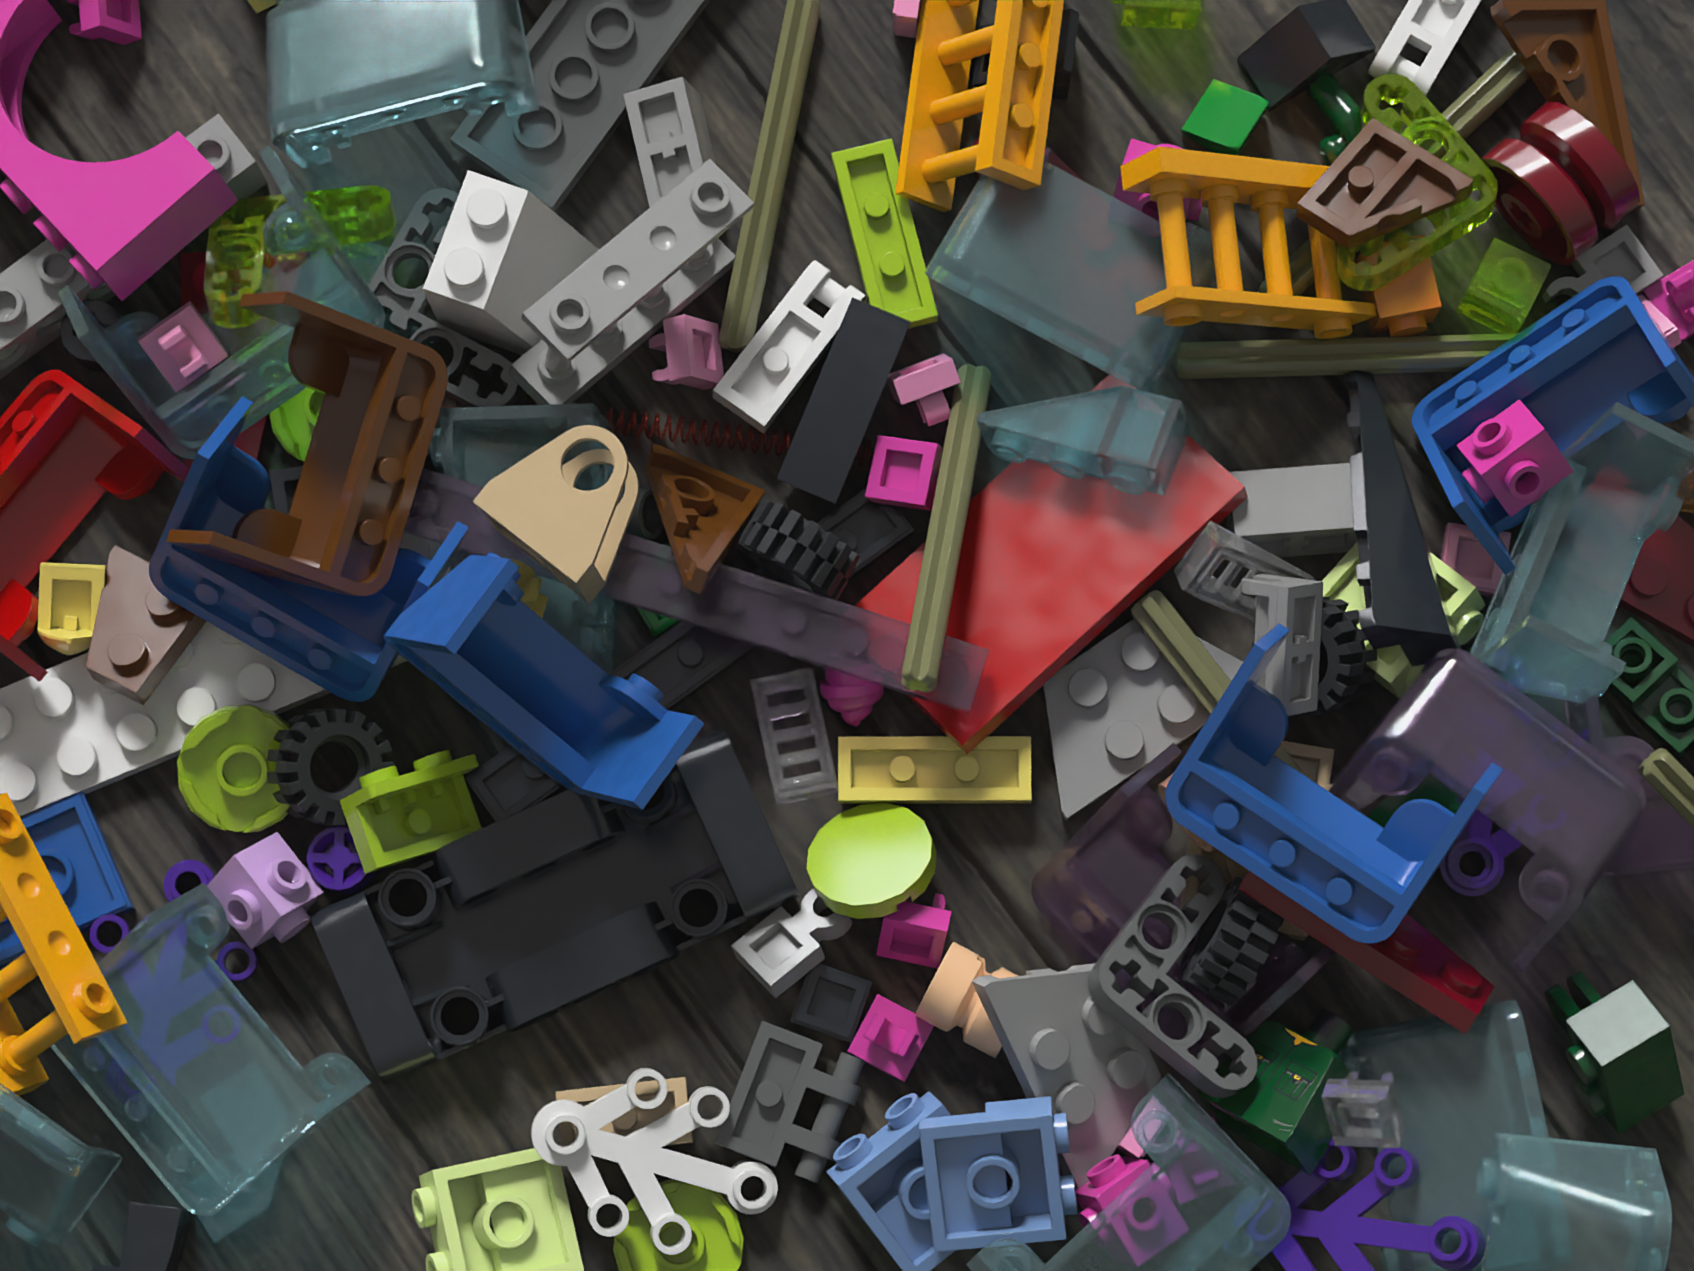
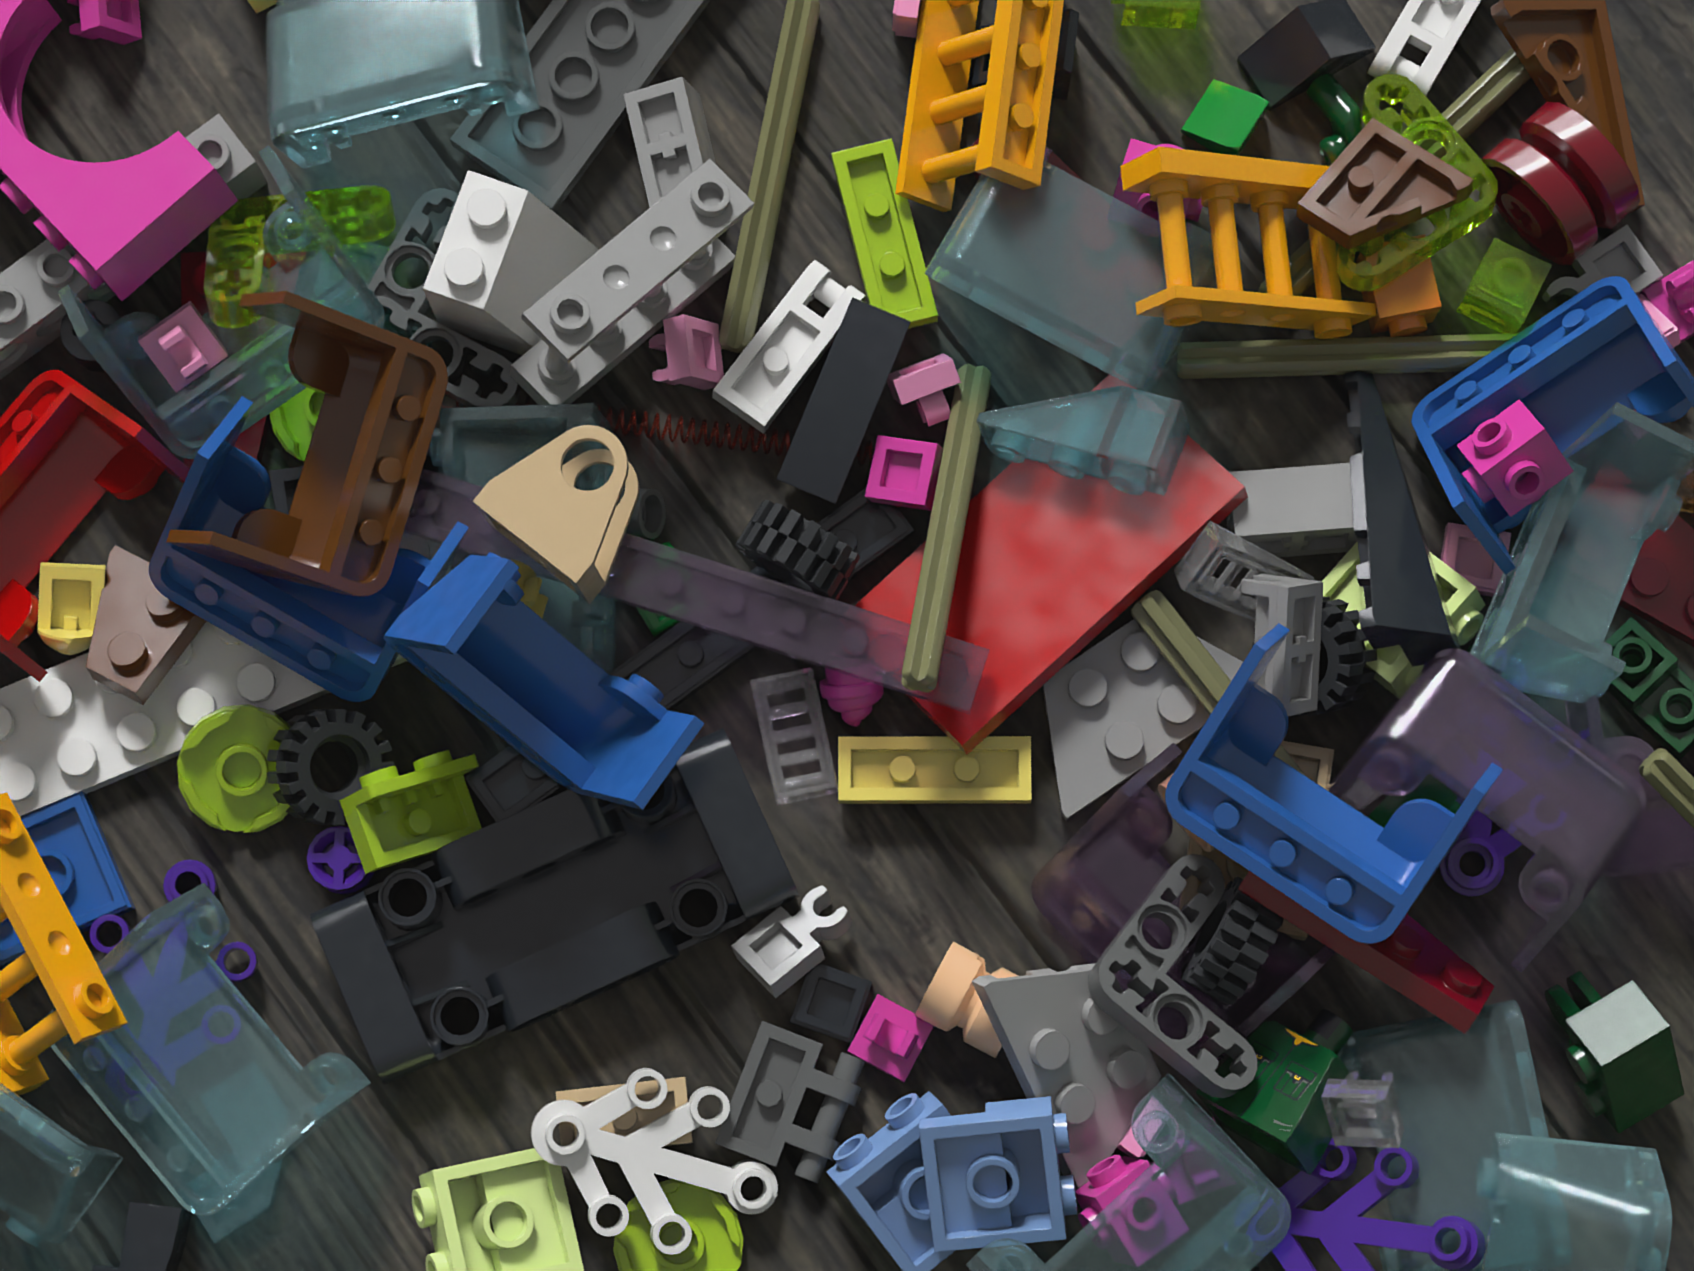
lavender brick [204,832,324,949] -> none
reddish brown wing [645,444,766,594] -> none
lime tile [806,803,937,919] -> none
dark pink tile [876,893,952,969] -> none

